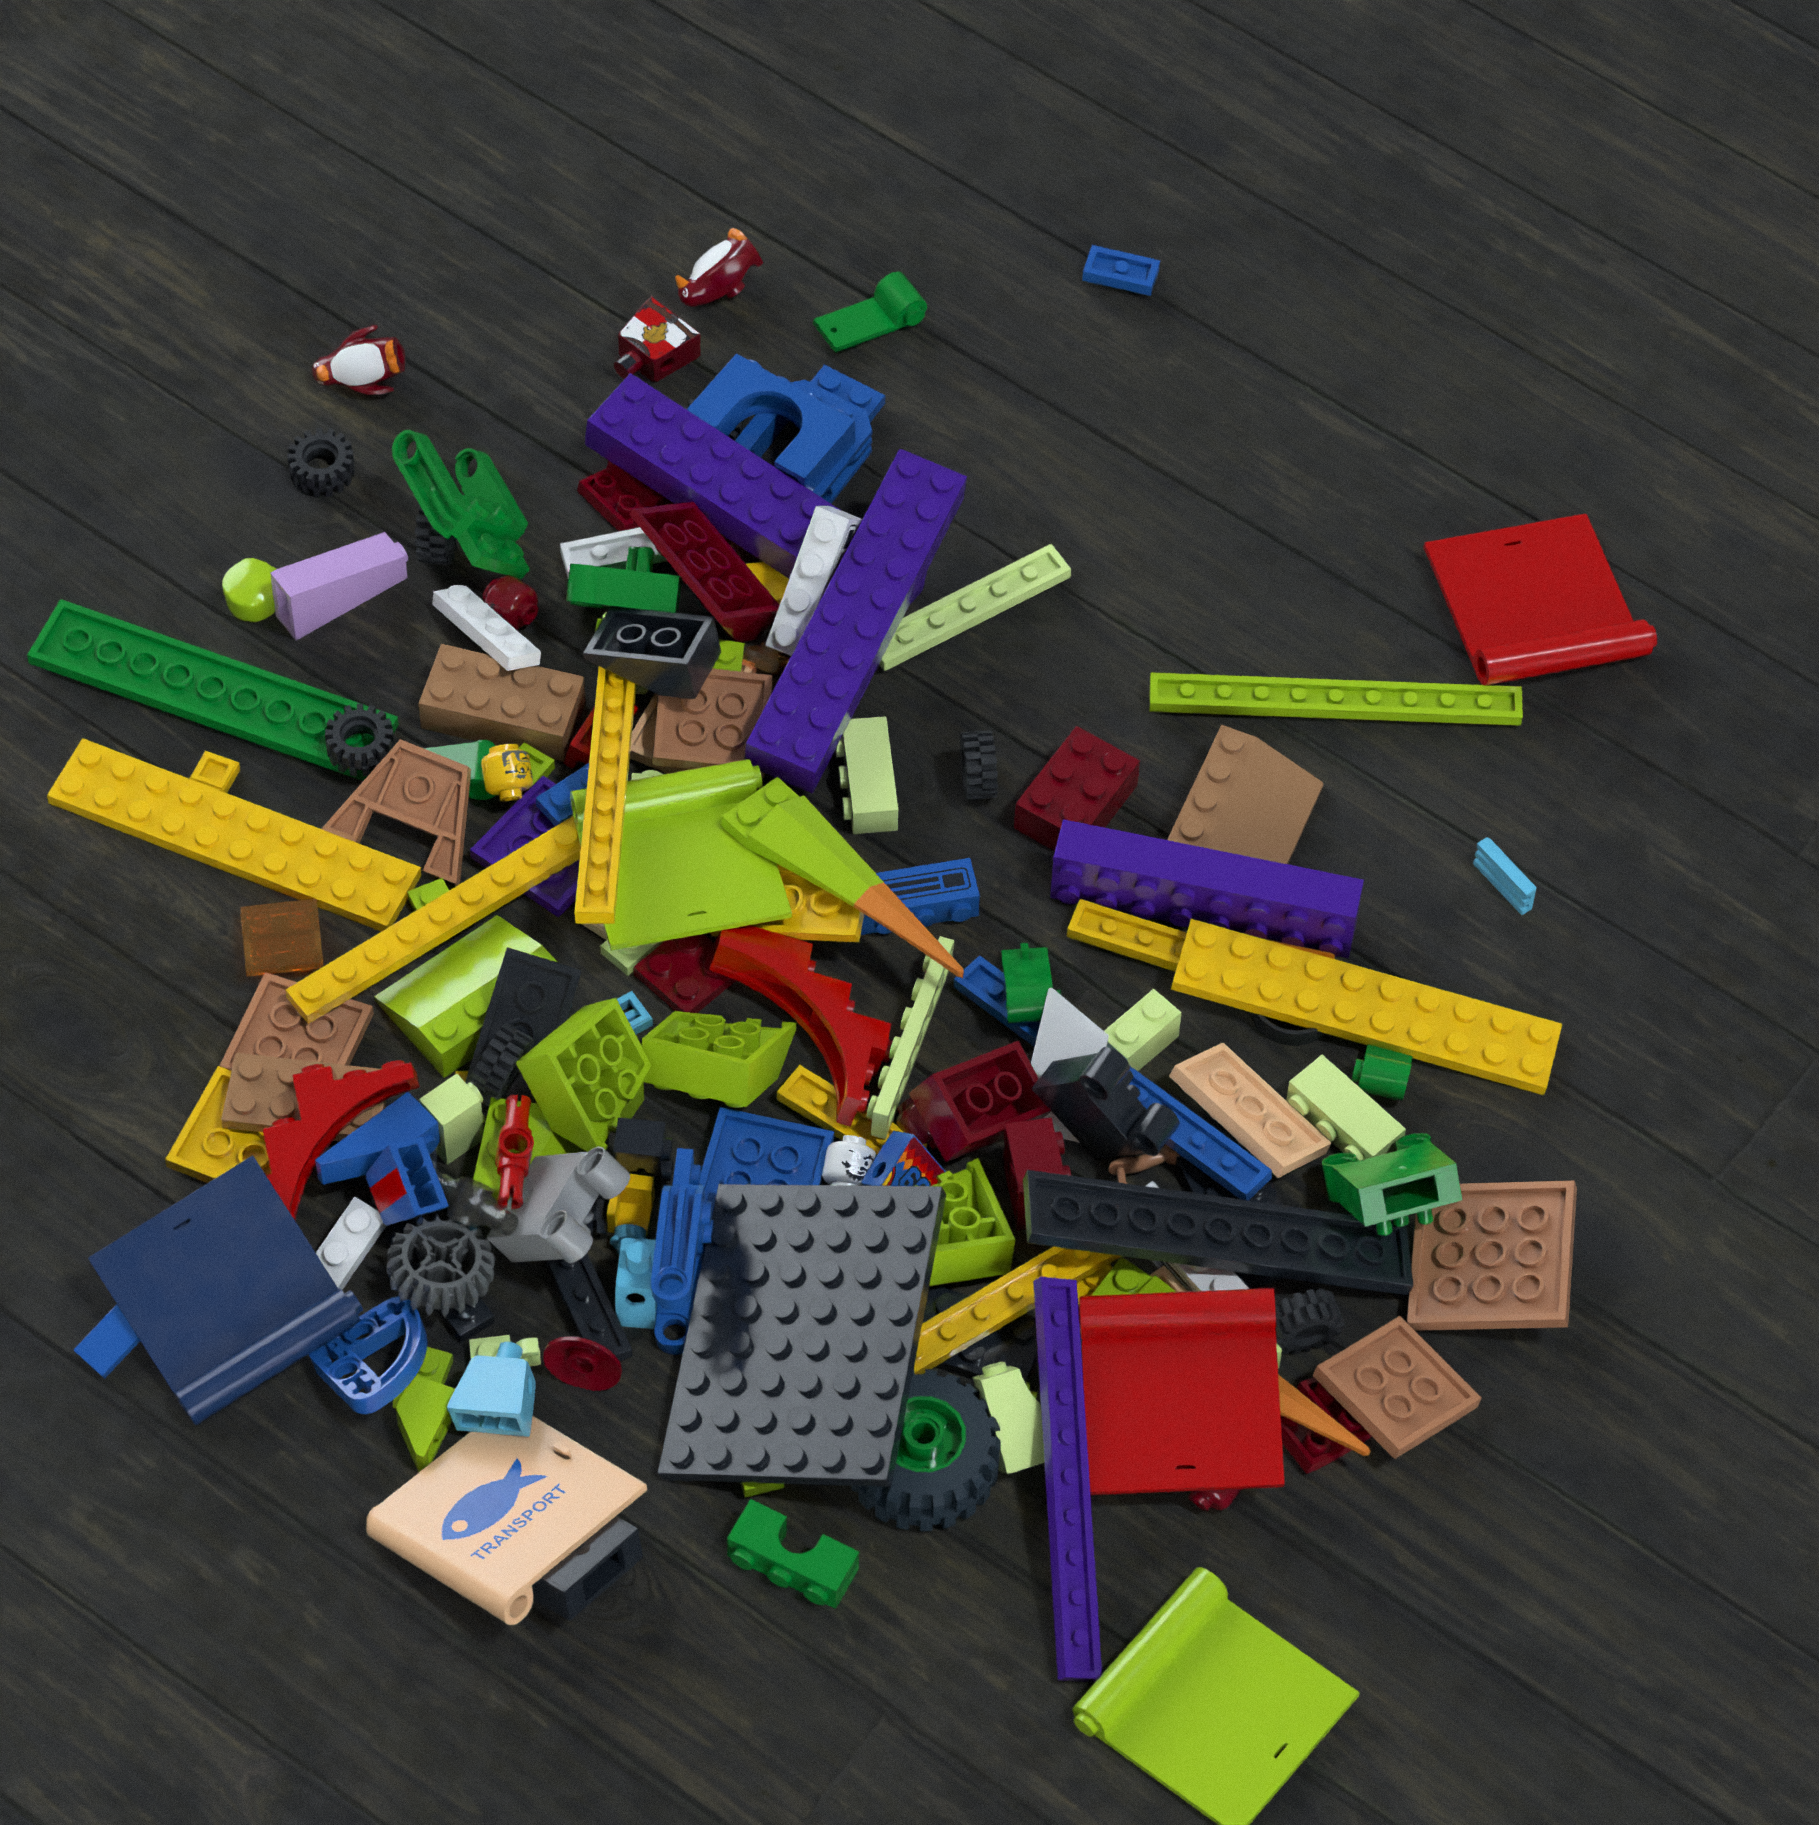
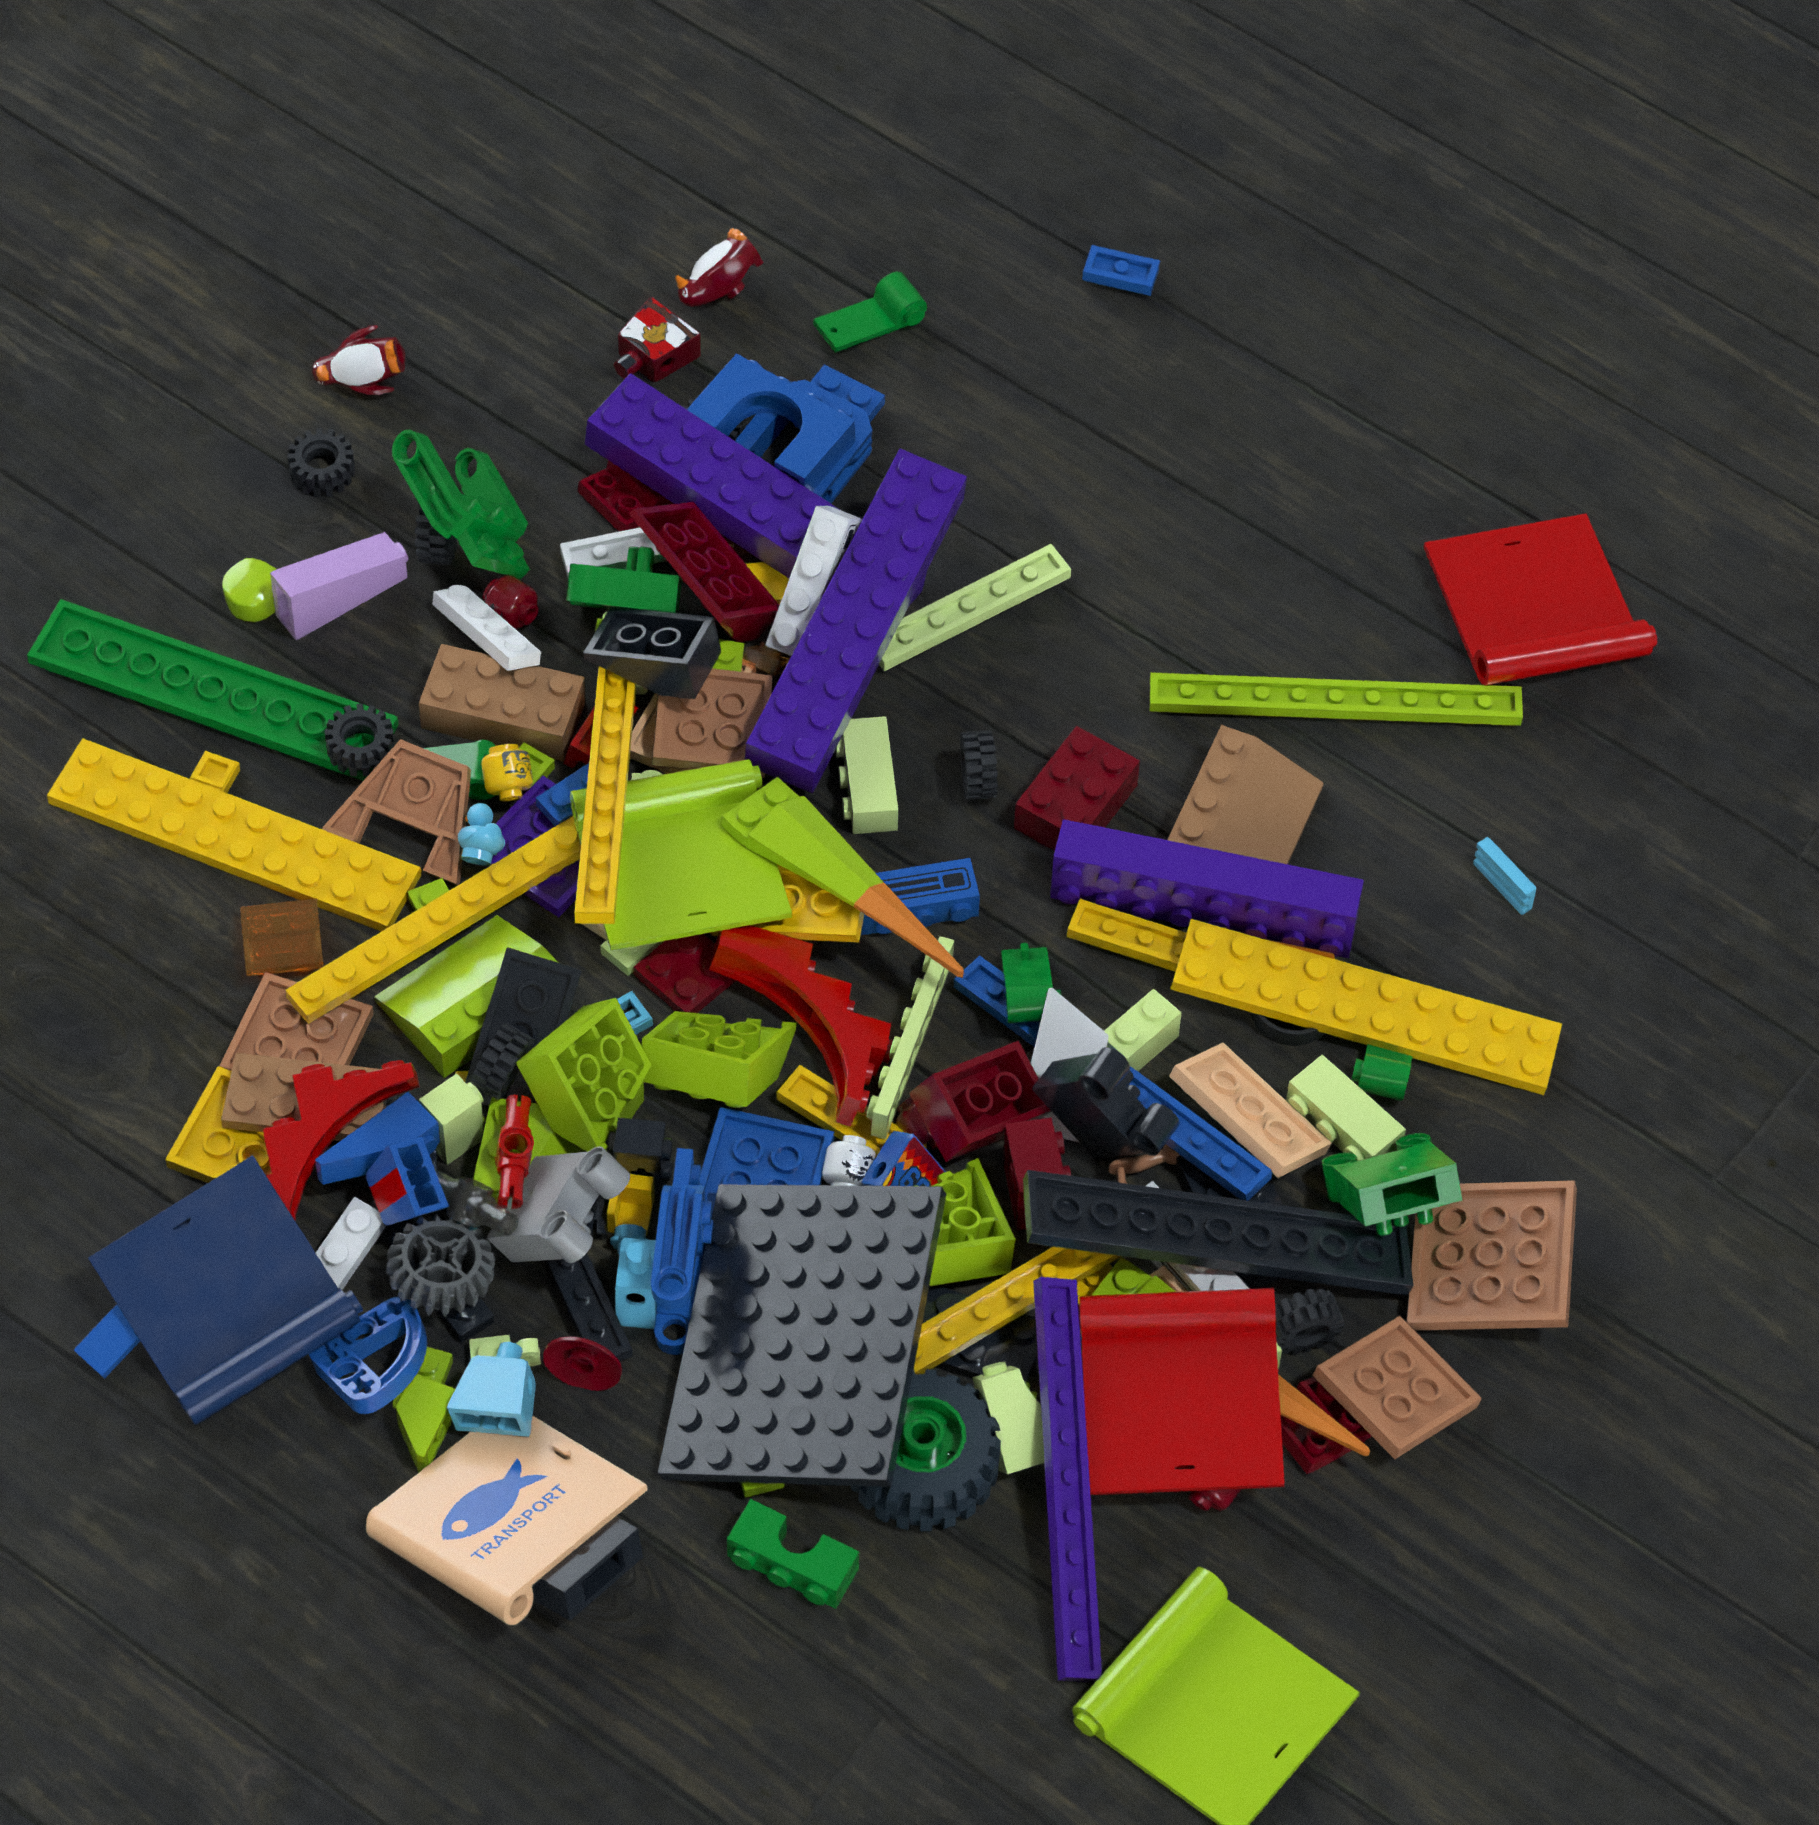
none -> medium azure animal [458,803,505,866]

